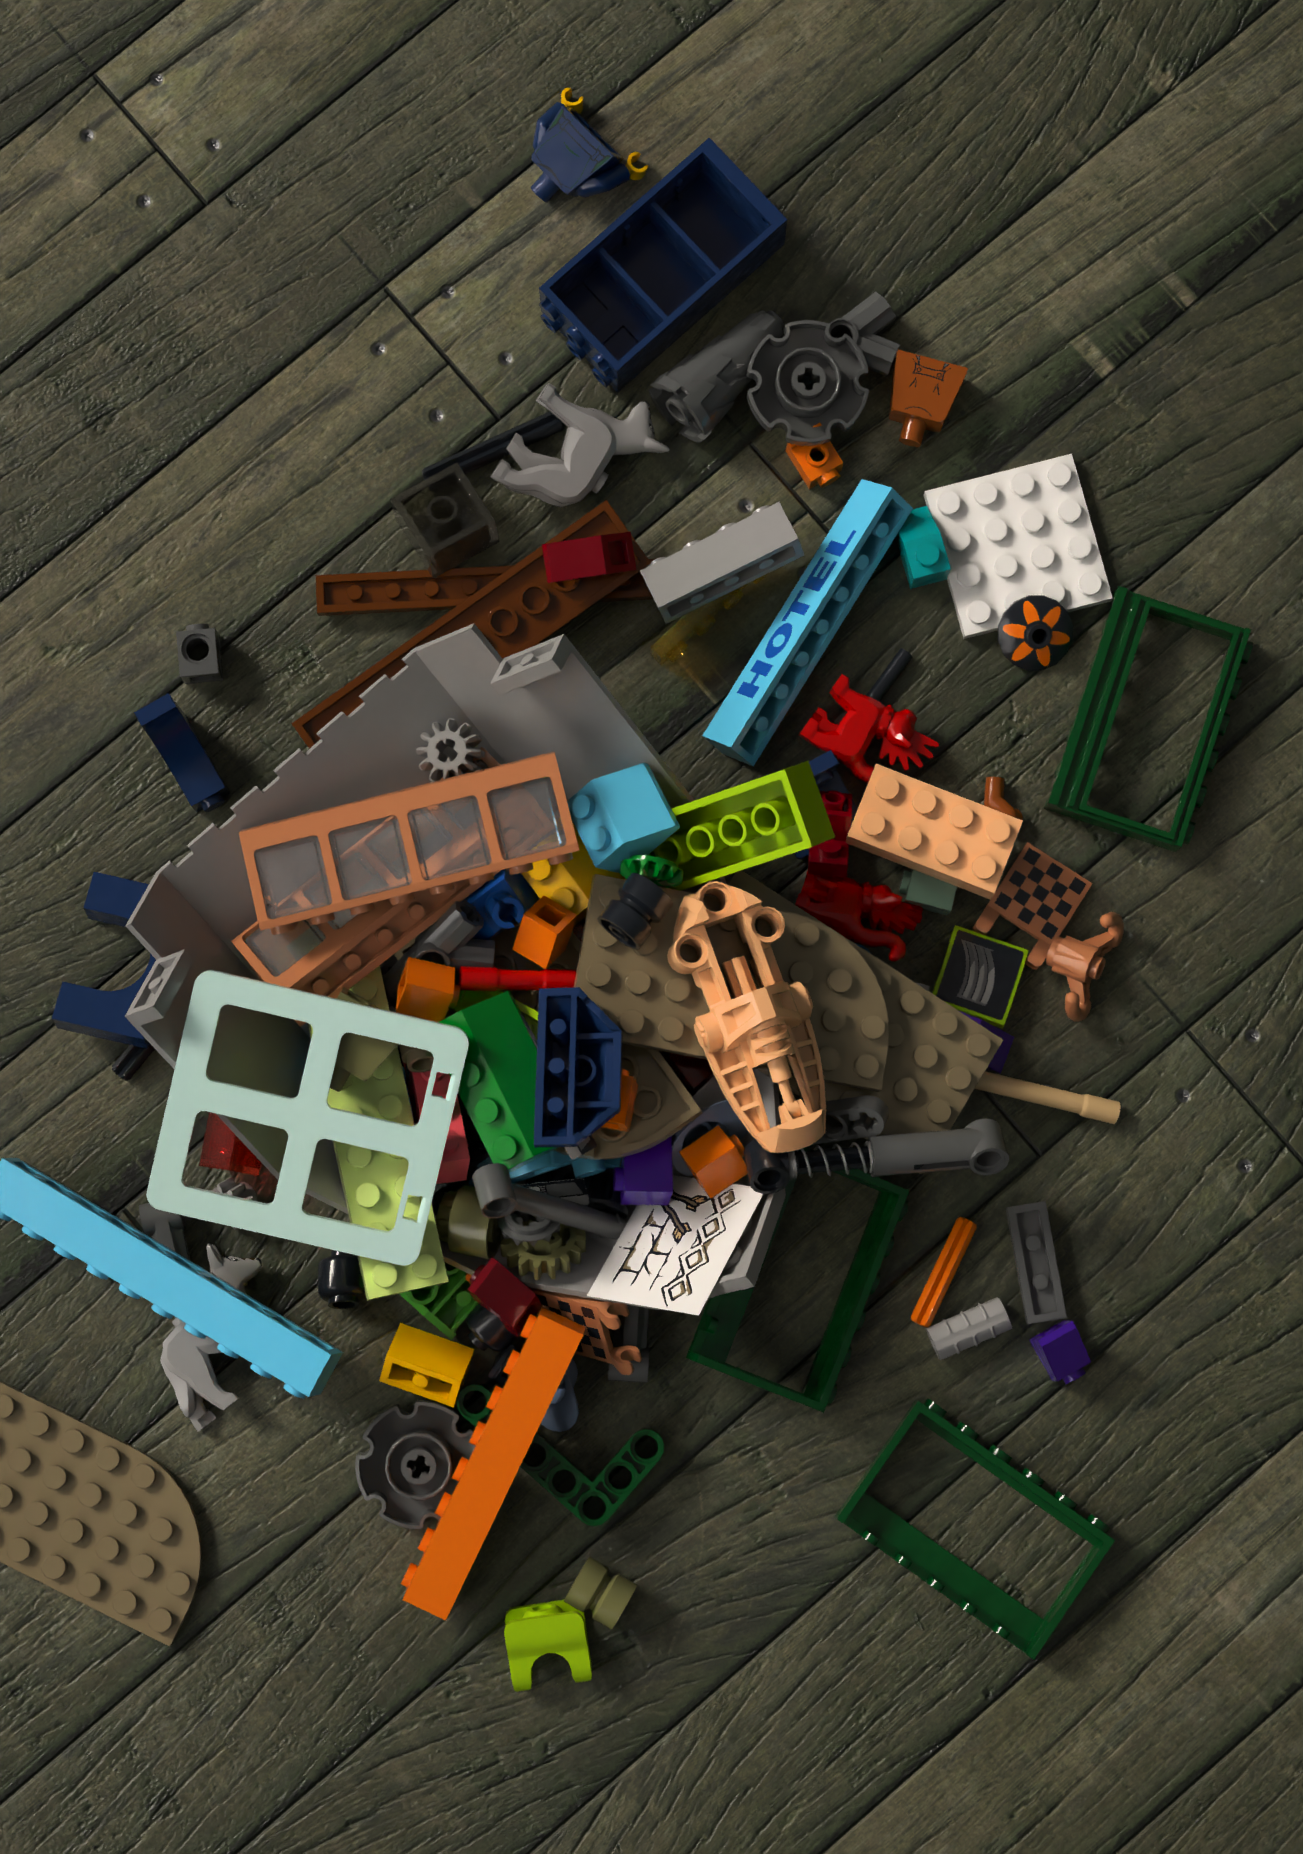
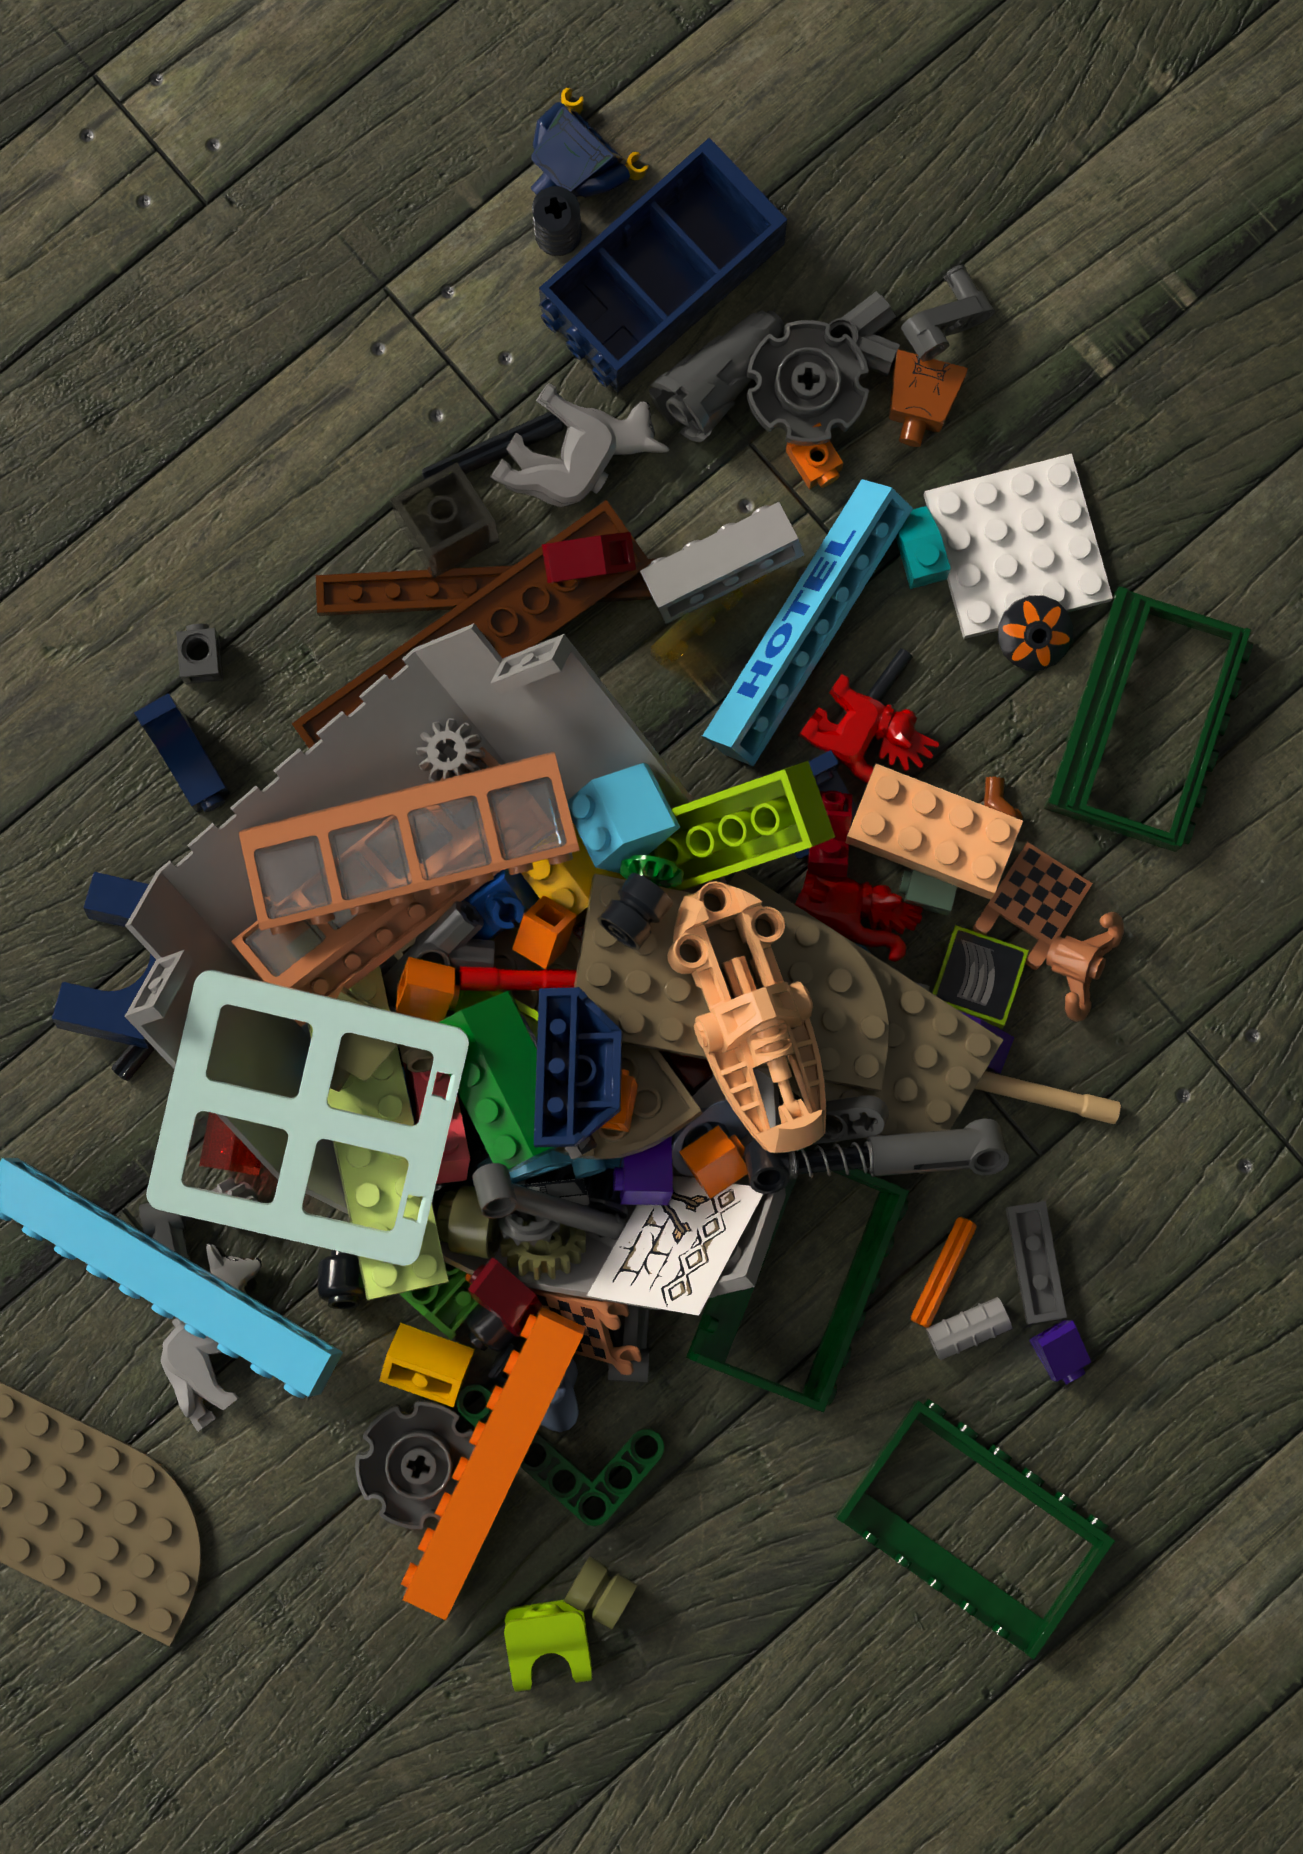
none -> black piece [532,186,582,256]
none -> dark grey beam [901,264,995,362]

